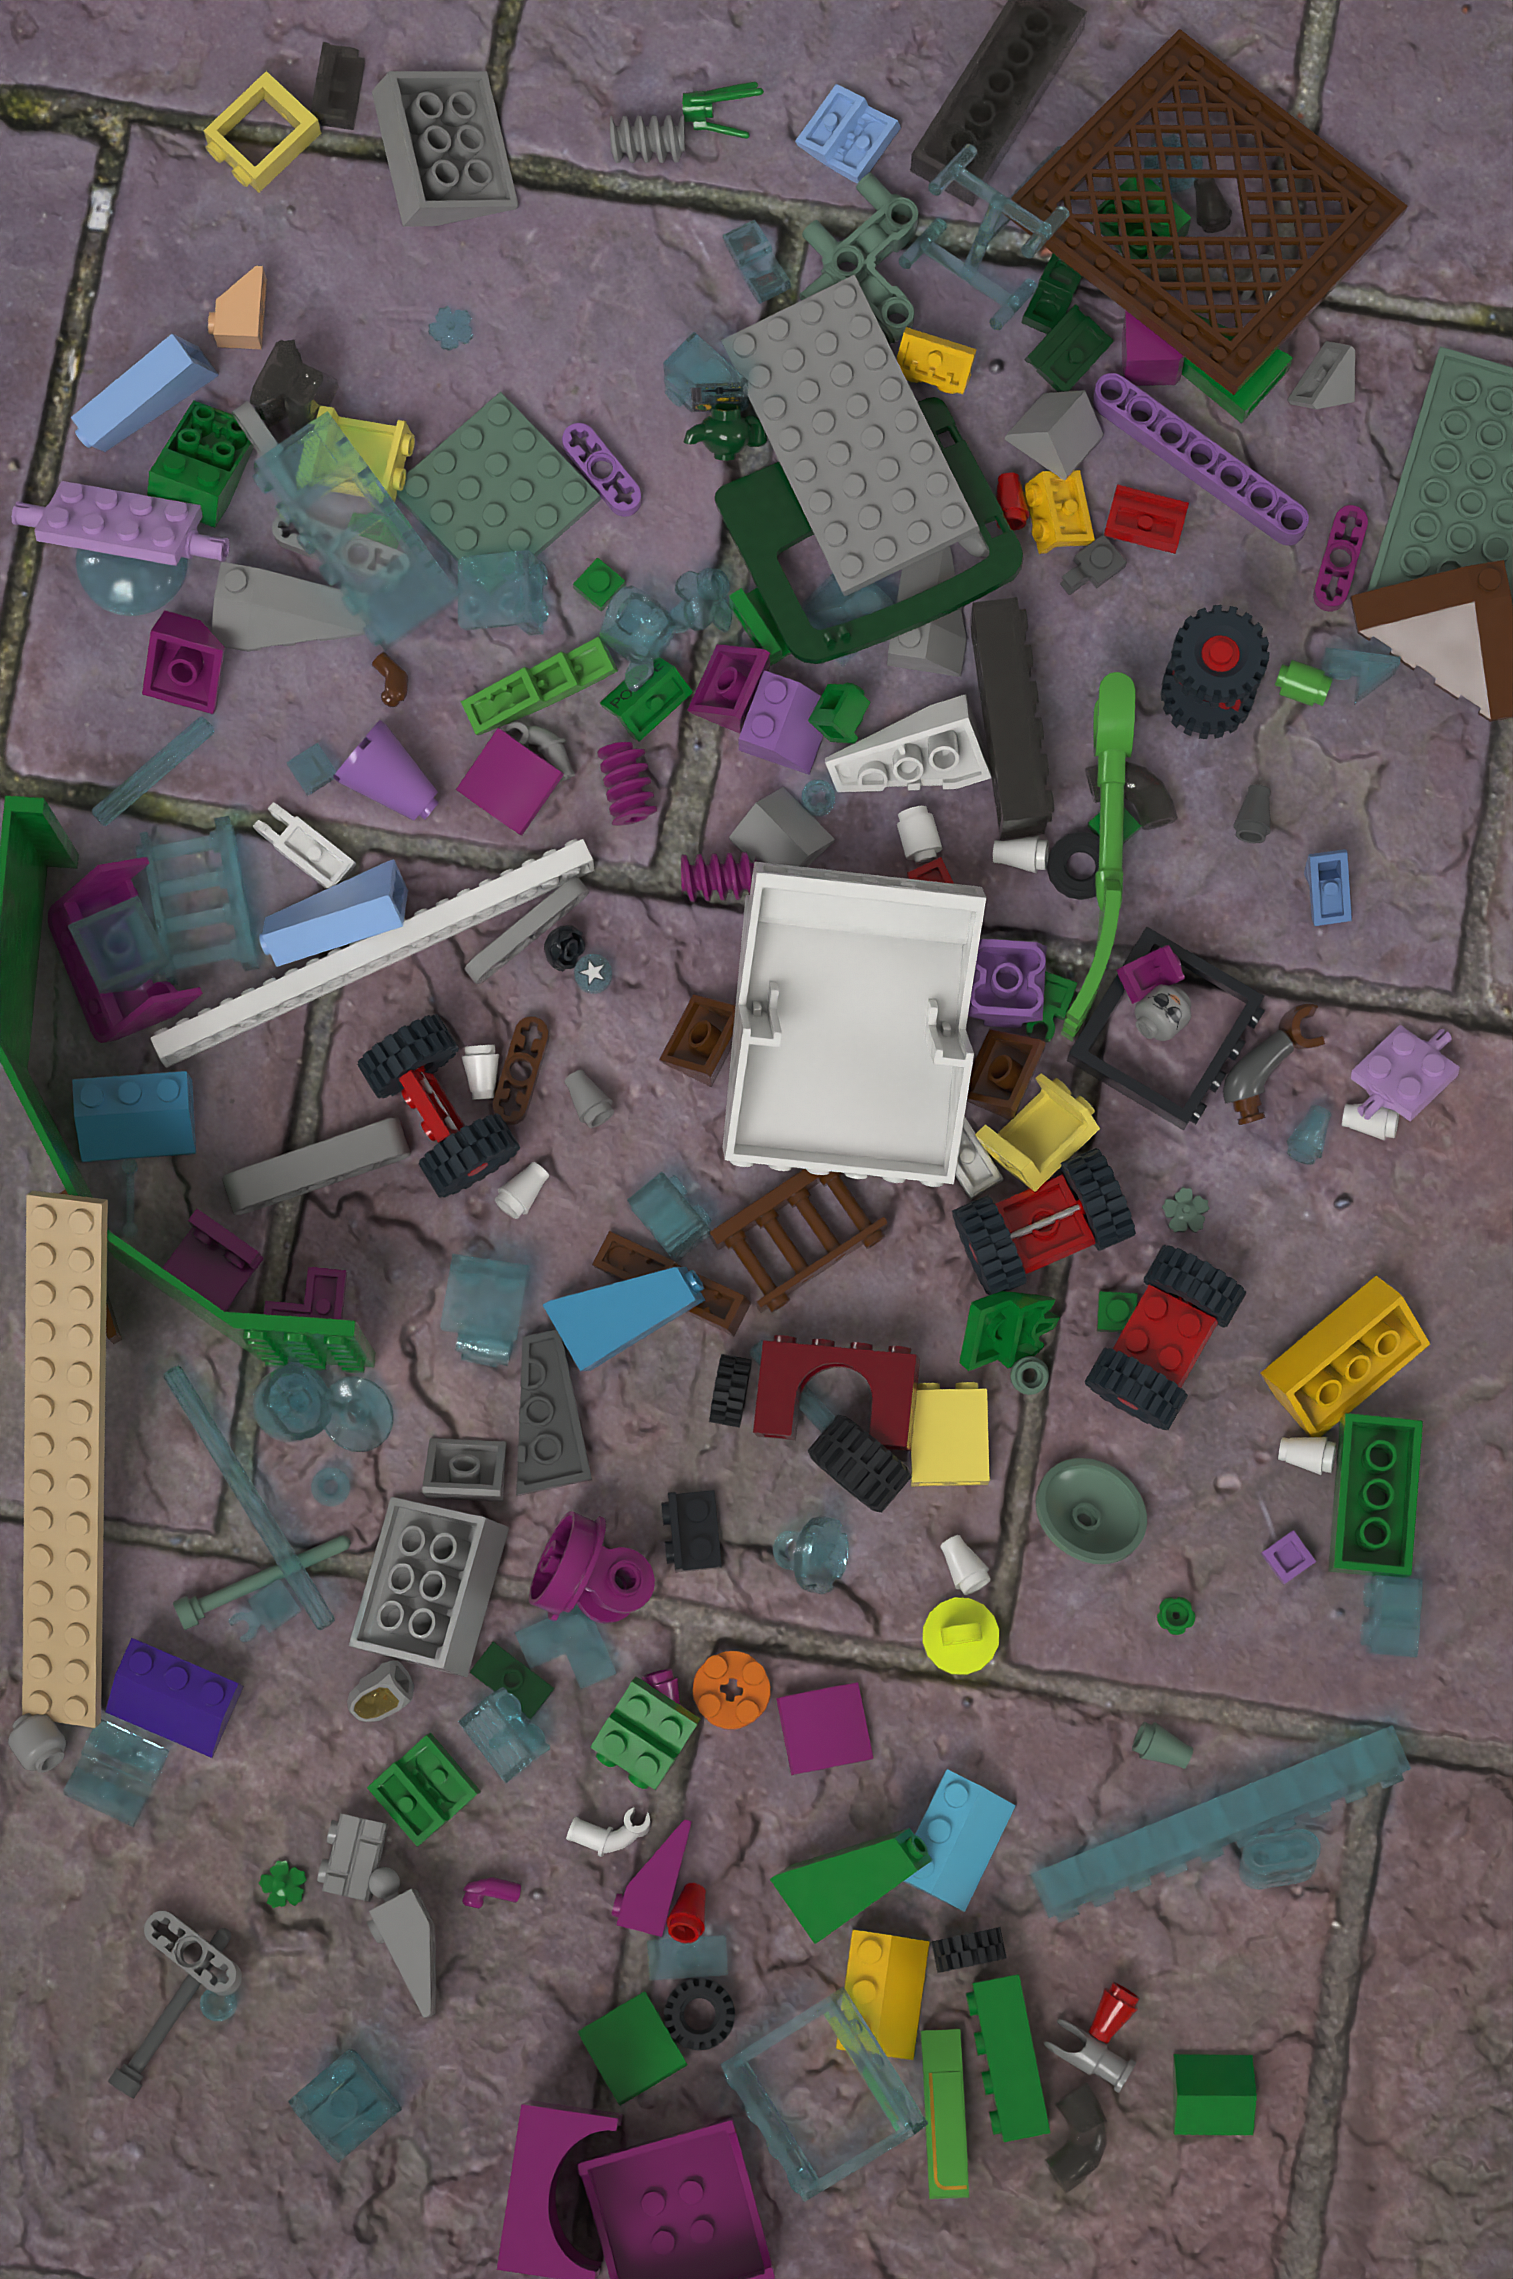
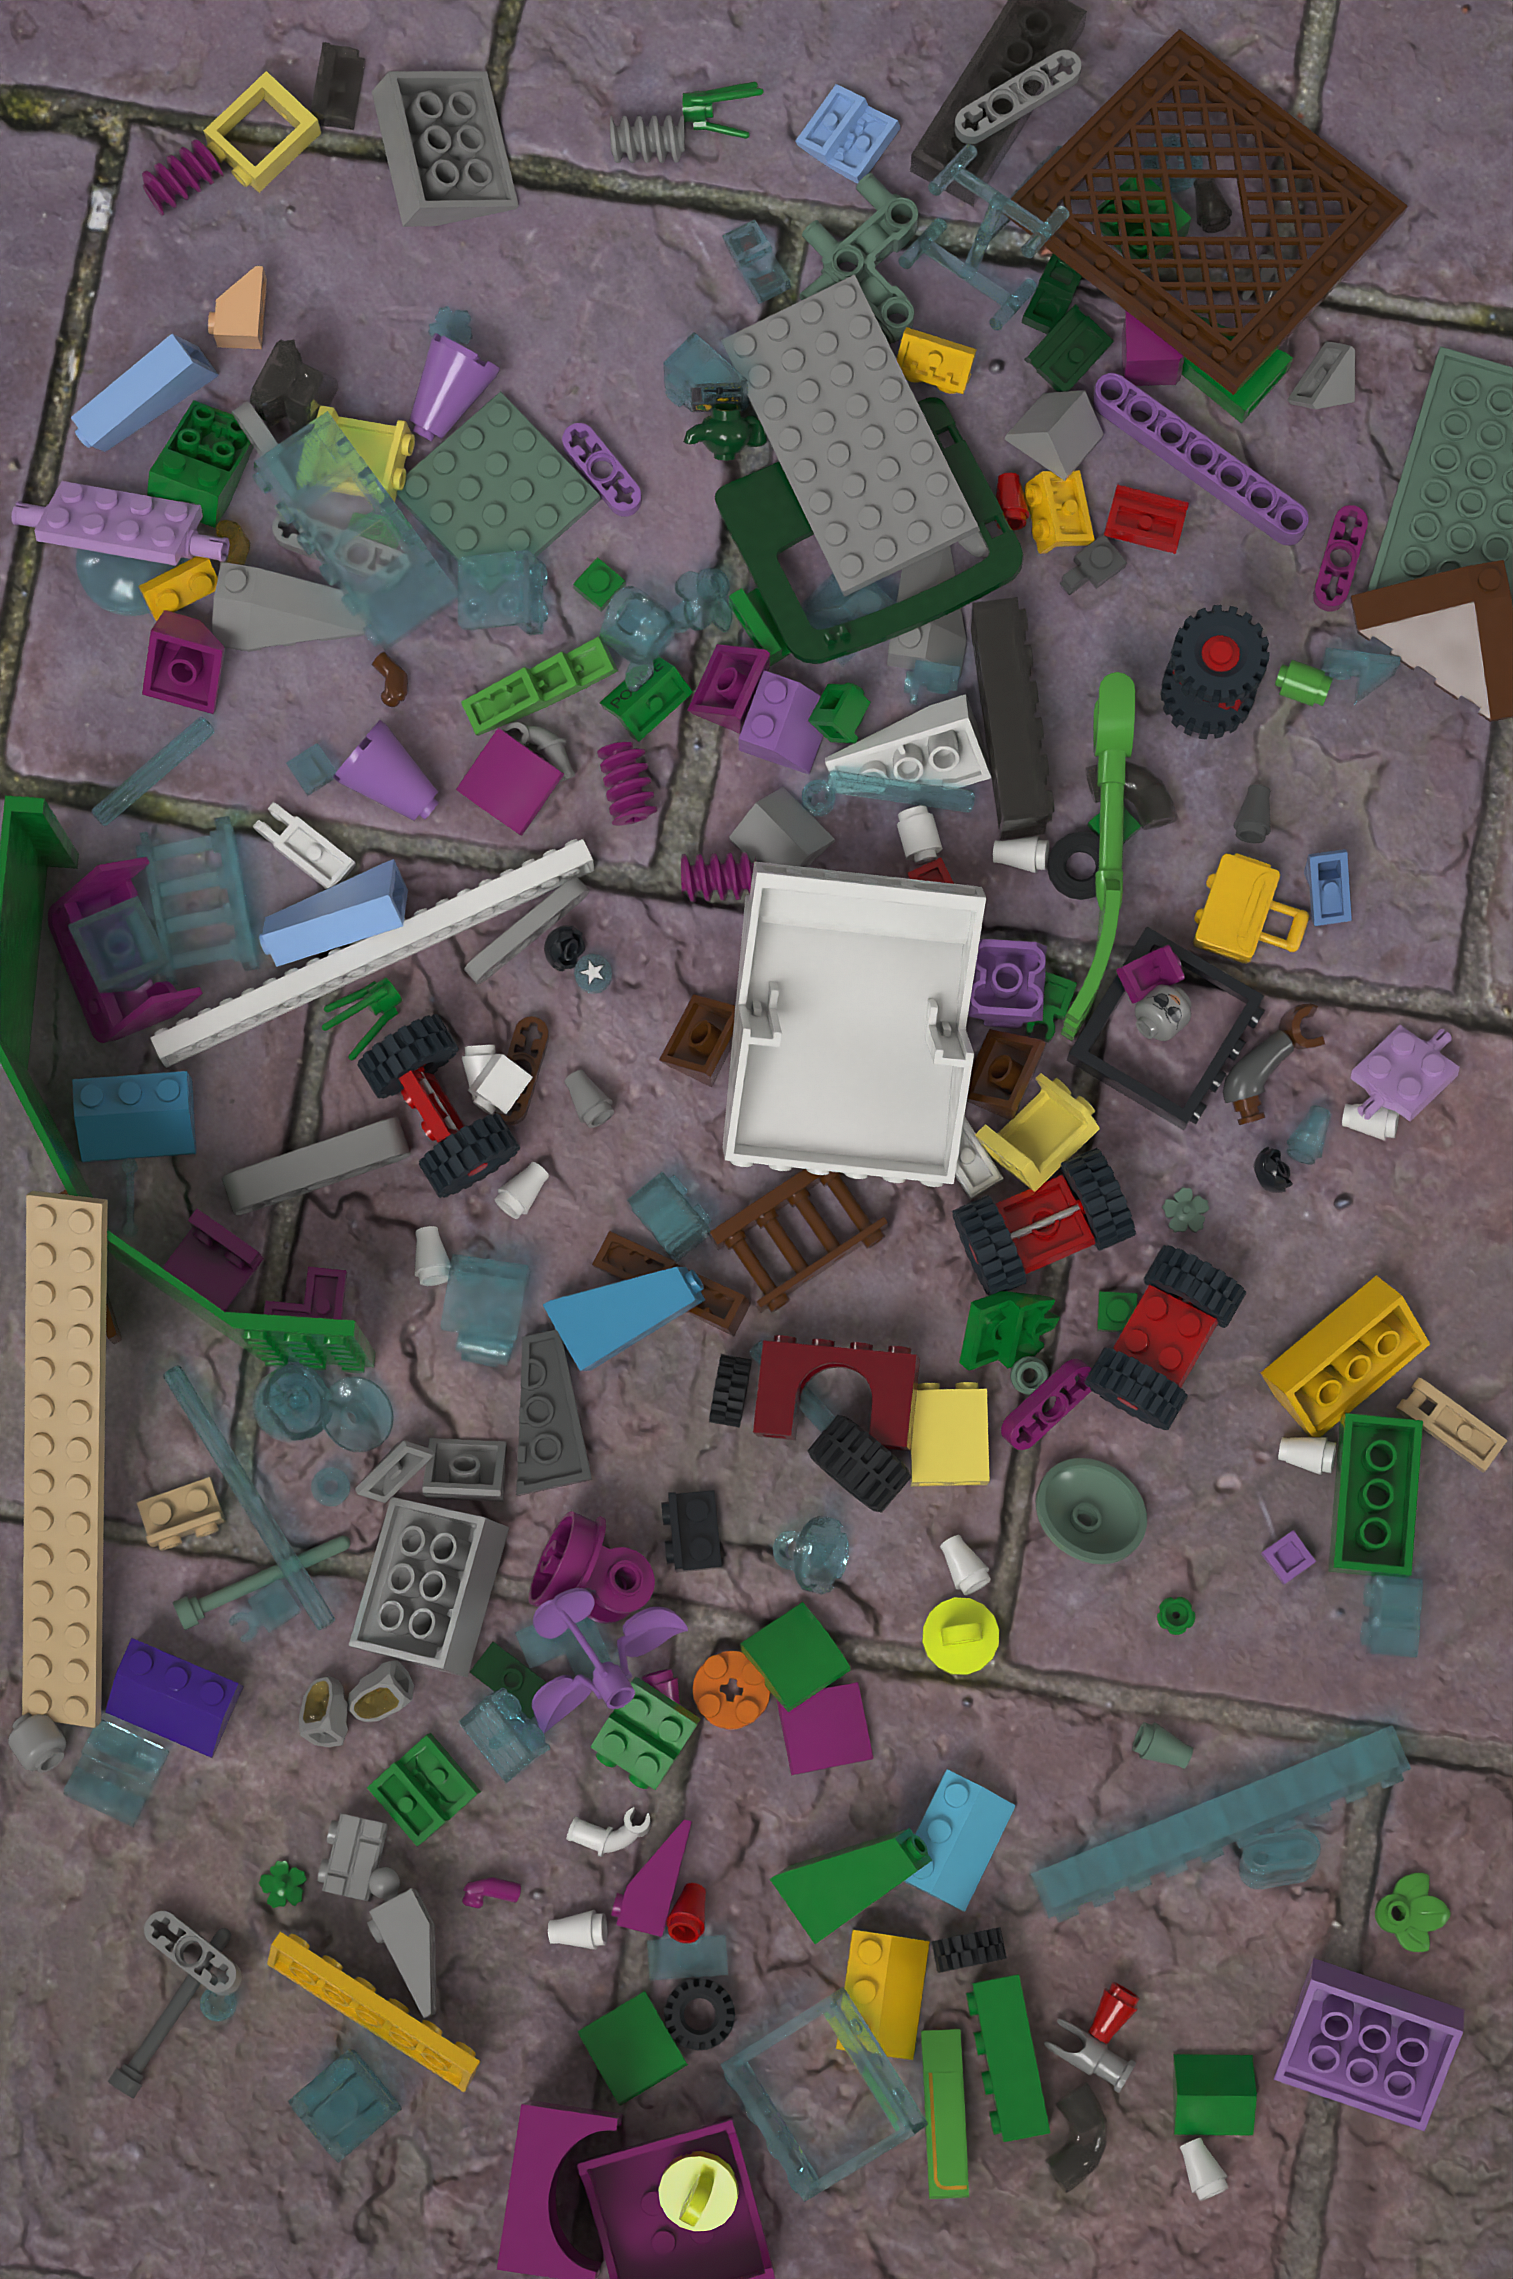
none -> tan bracket [137,1477,226,1551]
none -> yellow plate [138,556,218,621]
none -> magenta piece [142,139,224,216]
none -> clear yellow arm [216,519,251,565]
none -> yellow plate [267,1931,480,2092]
none -> light grey rock [299,1676,348,1747]
none -> green plant [322,977,402,1061]
none -> light grey slope [355,1440,434,1503]
none -> medium lavender cone [409,333,500,442]
none -> white cone [415,1226,453,1286]
none -> white brick [468,1054,533,1115]
none -> medium lavender plant [532,1588,688,1735]
none -> white cone [548,1910,608,1950]
none -> neon yellow tile [658,2151,739,2231]
none -> green slope [740,1602,851,1712]
none -> clear light blue axle [827,770,975,813]
none -> clear light blue bracket [903,660,960,706]
none -> light grey beam [955,50,1081,144]
none -> magenta beam [1001,1359,1092,1450]
none -> white cone [1180,2138,1229,2201]
none -> yellow piece [1193,853,1309,964]
none -> black plate [1253,1147,1293,1193]
none -> medium lavender slope [1274,1958,1464,2132]
none -> bright green plate [1375,1873,1451,1952]
none -> tan plate [1396,1378,1508,1473]

